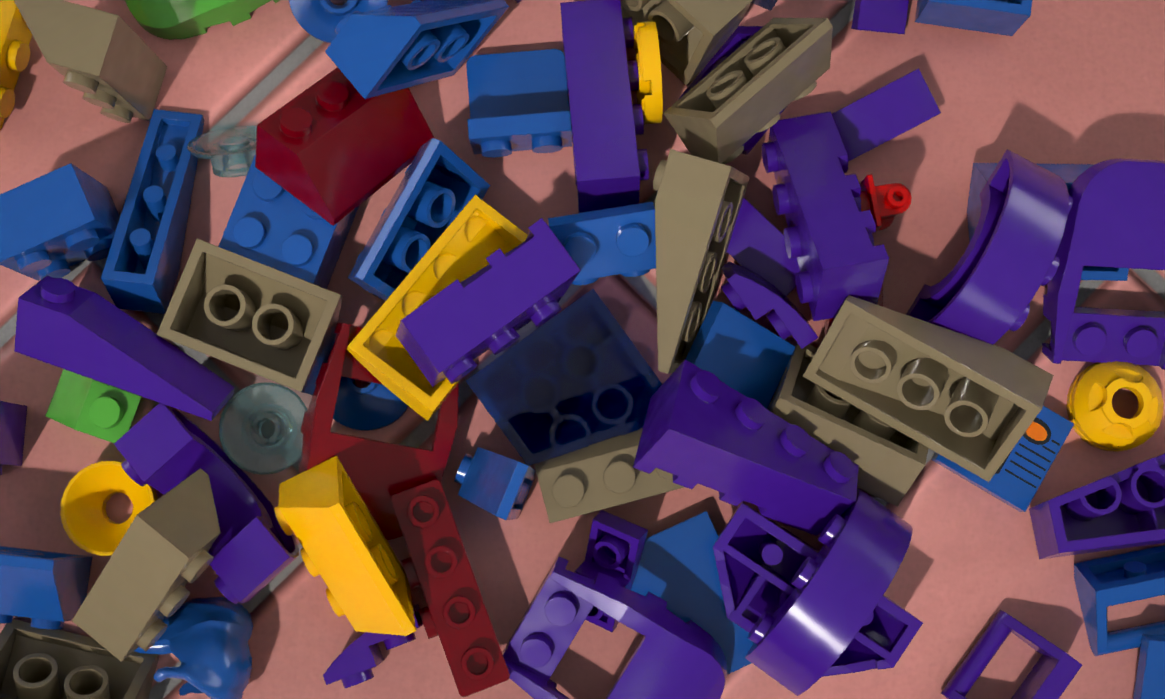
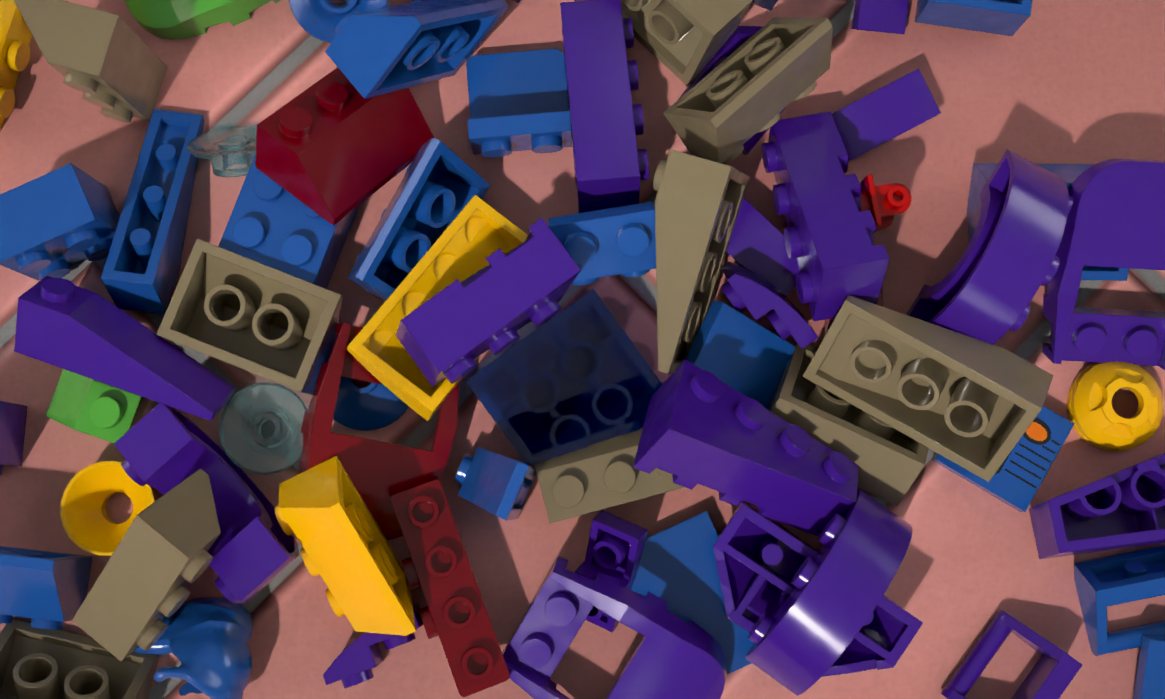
yellow tile [633,21,663,124] -> none

